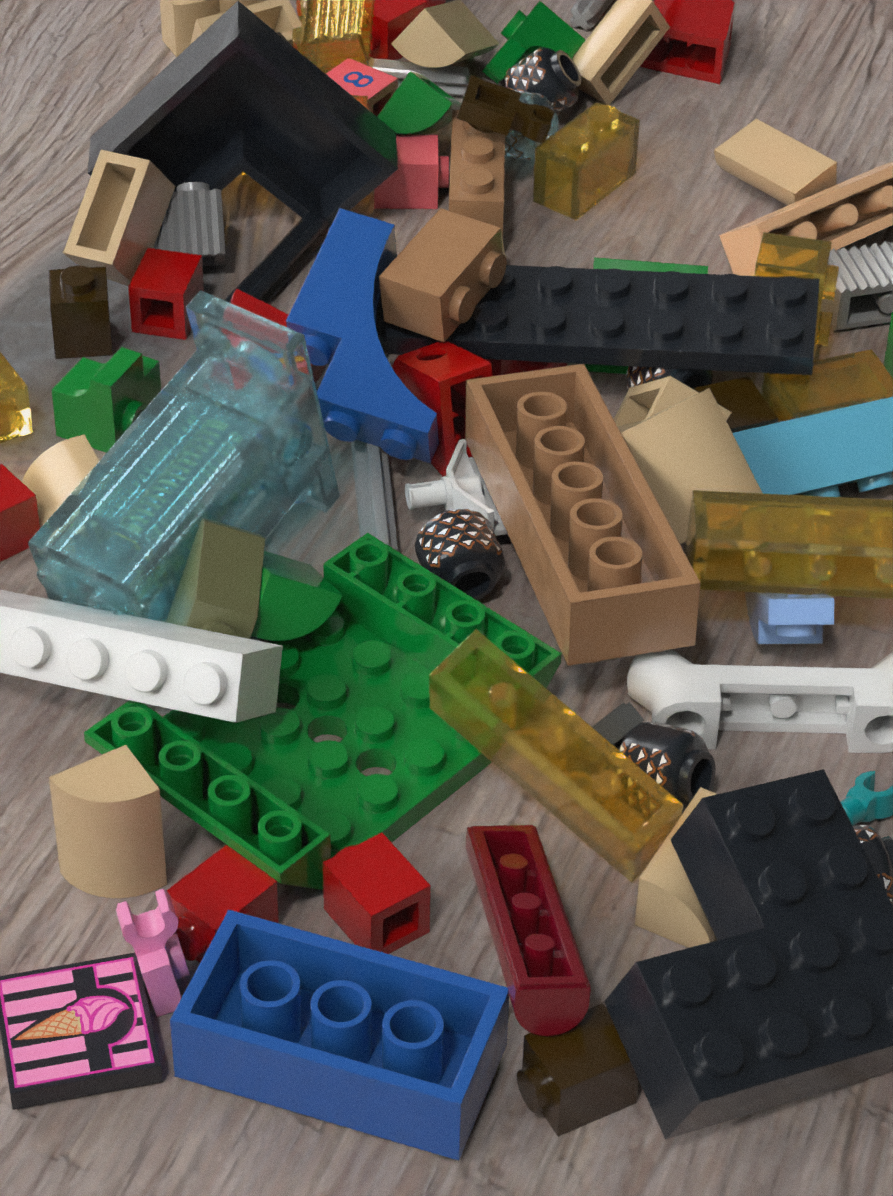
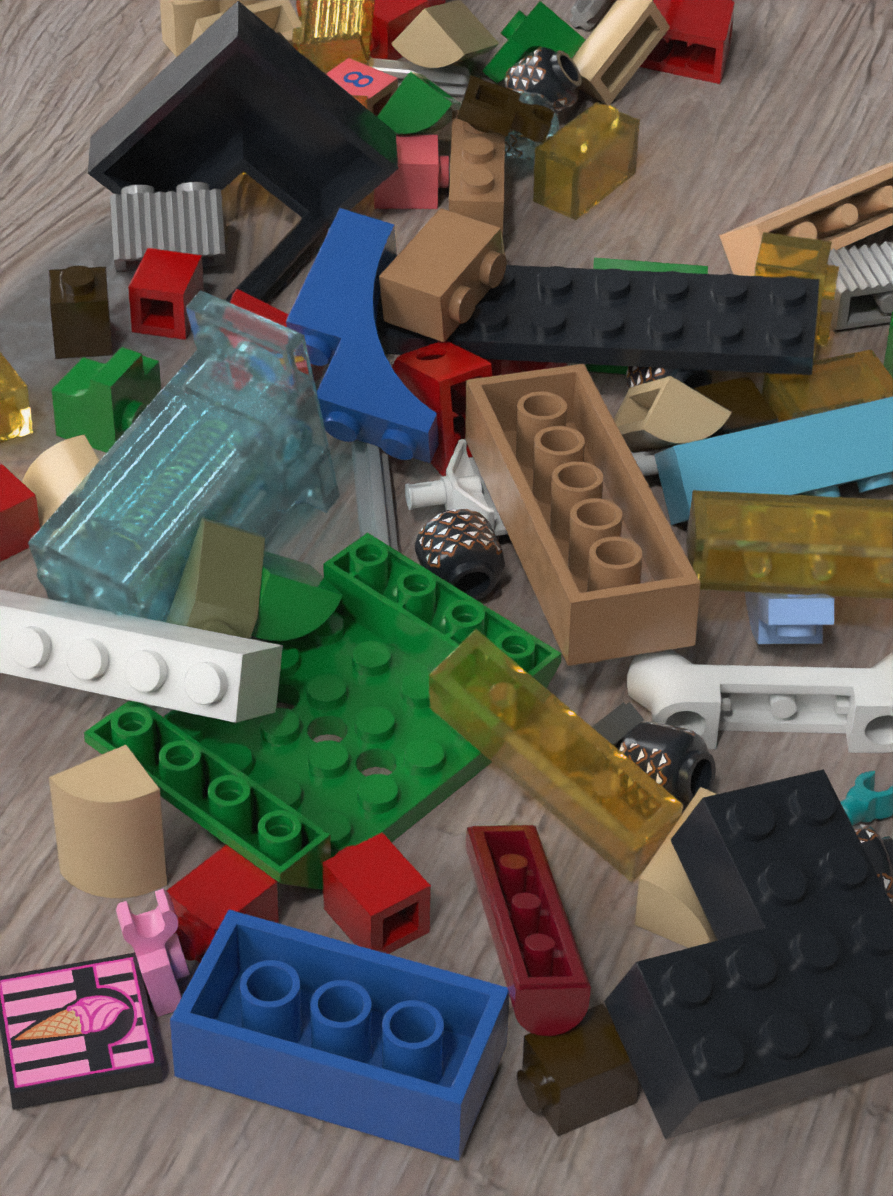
tan brick [63,150,175,286] -> none
tan brick [621,388,766,544] -> none
tan brick [714,119,837,206] -> none

